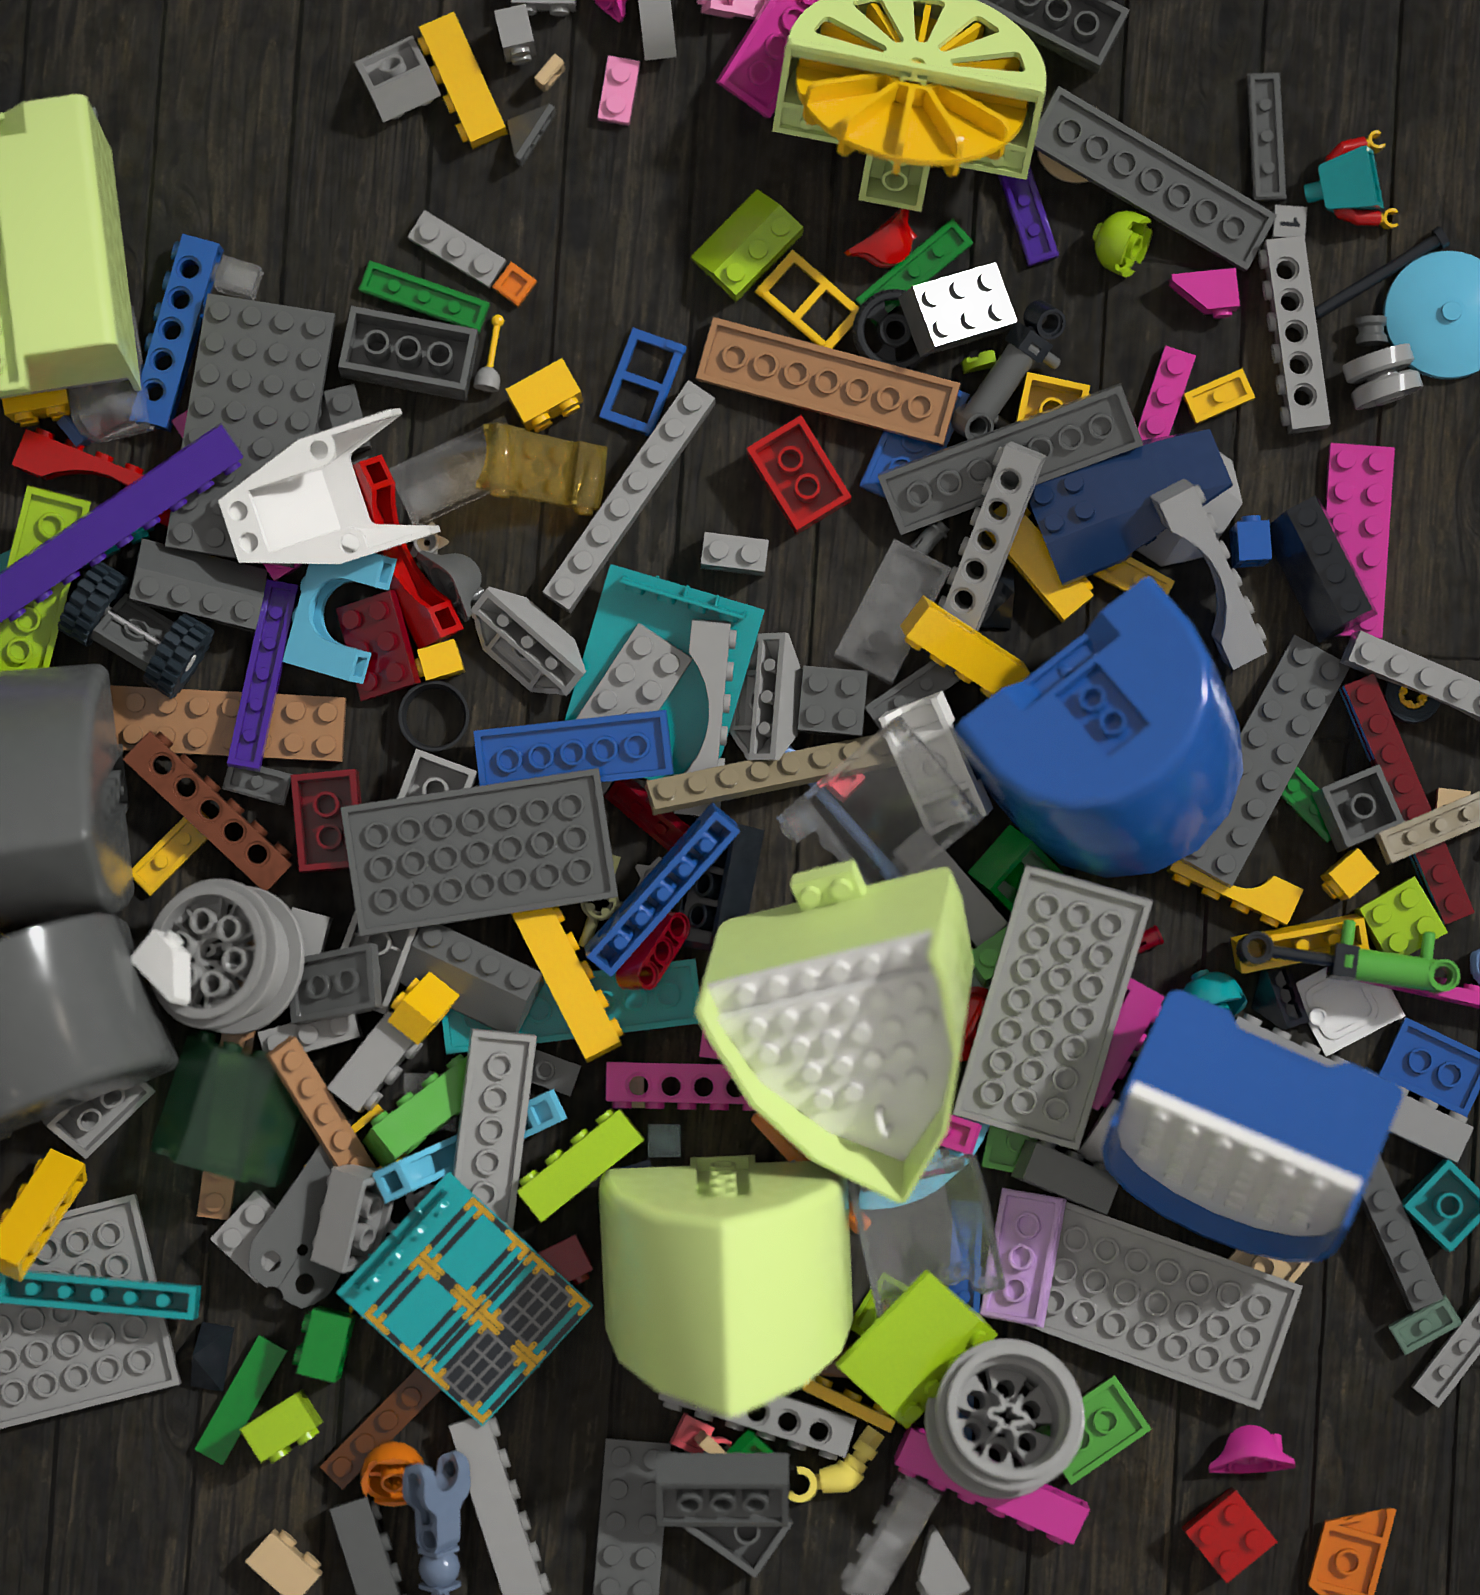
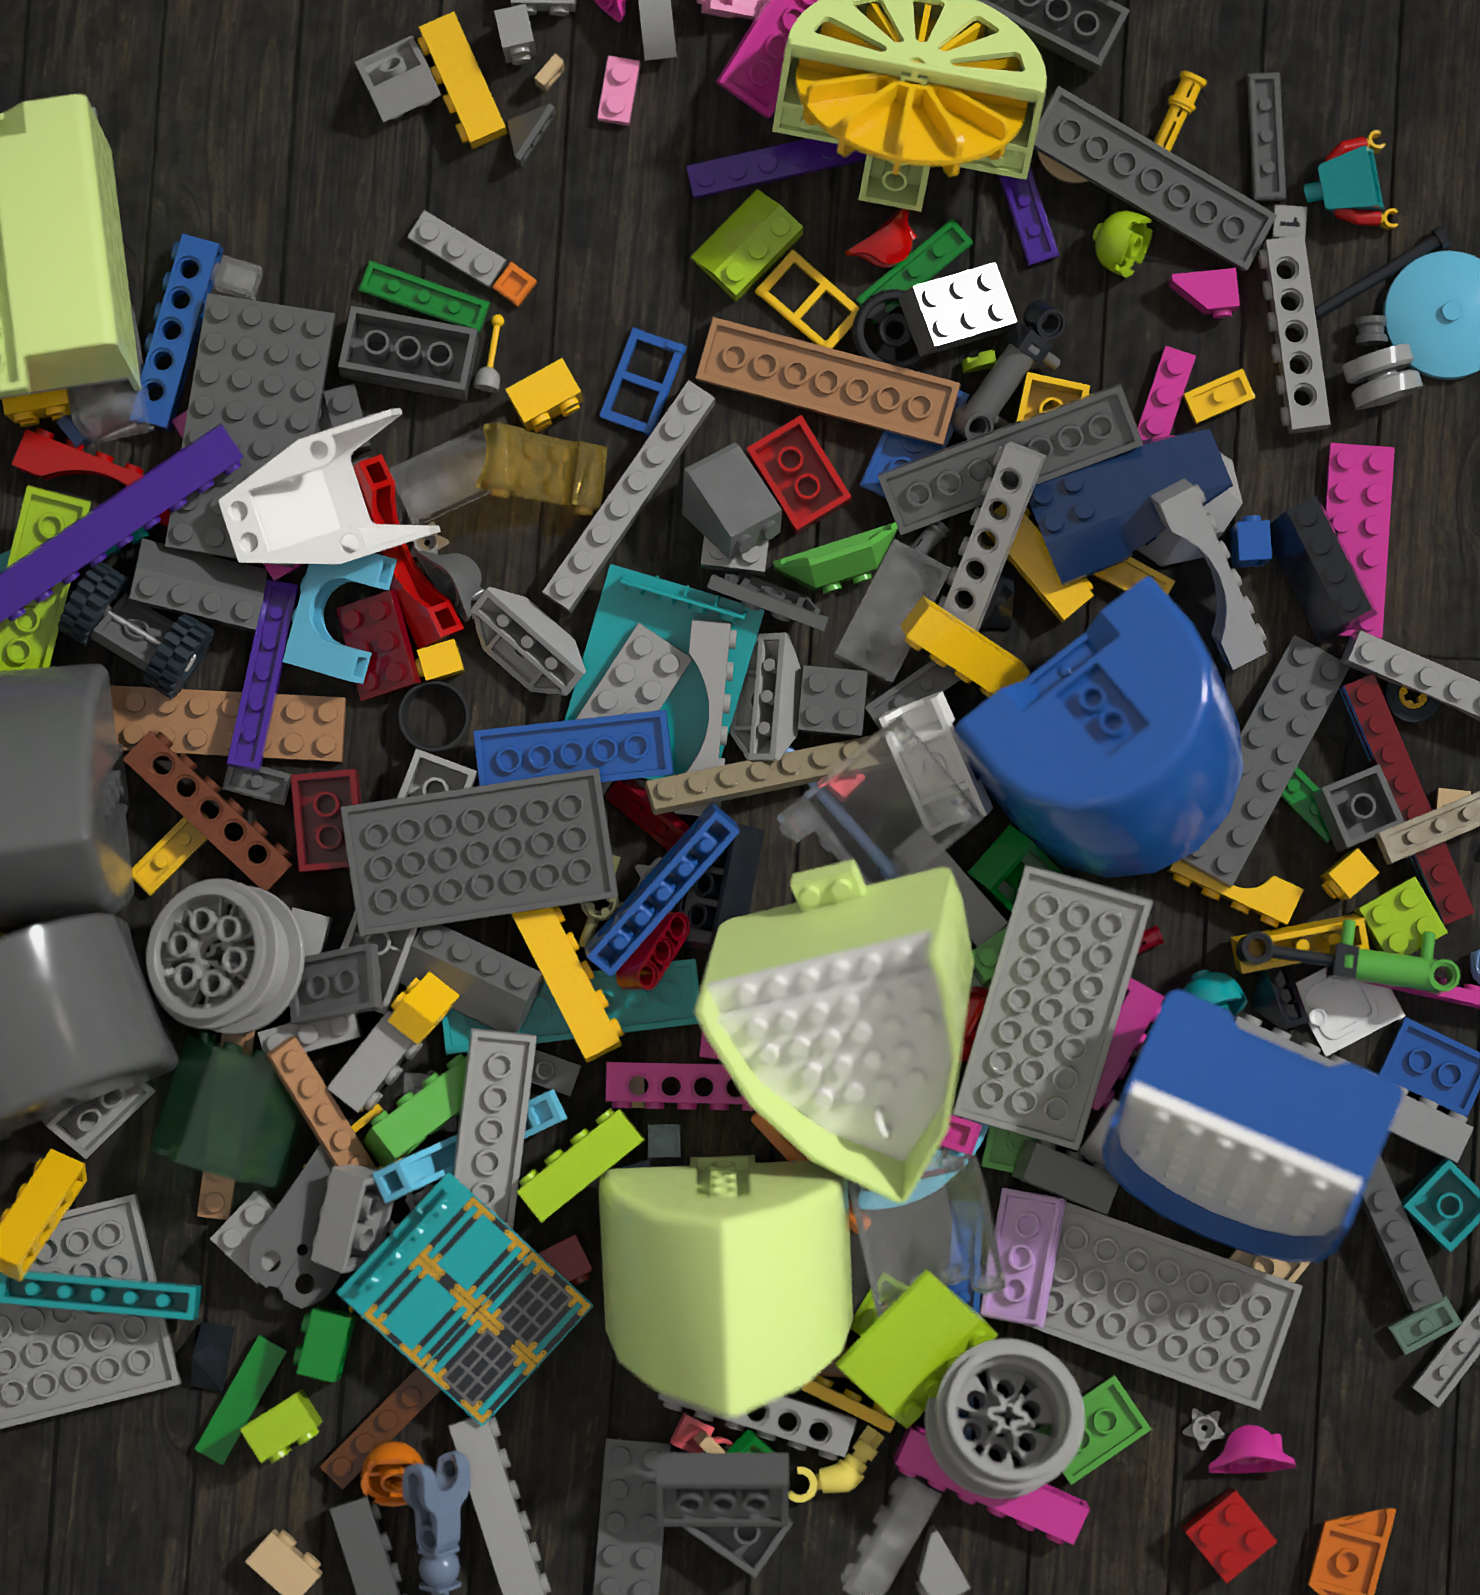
white slope [131,929,190,1006] -> none
none -> dark grey slope [682,442,782,560]
none -> dark purple plate [687,139,867,199]
none -> dark grey wing [707,573,829,631]
none -> bright green wedge [773,522,898,594]
none -> yellow pin [1154,71,1207,151]
none -> light grey plate [1183,1408,1225,1450]

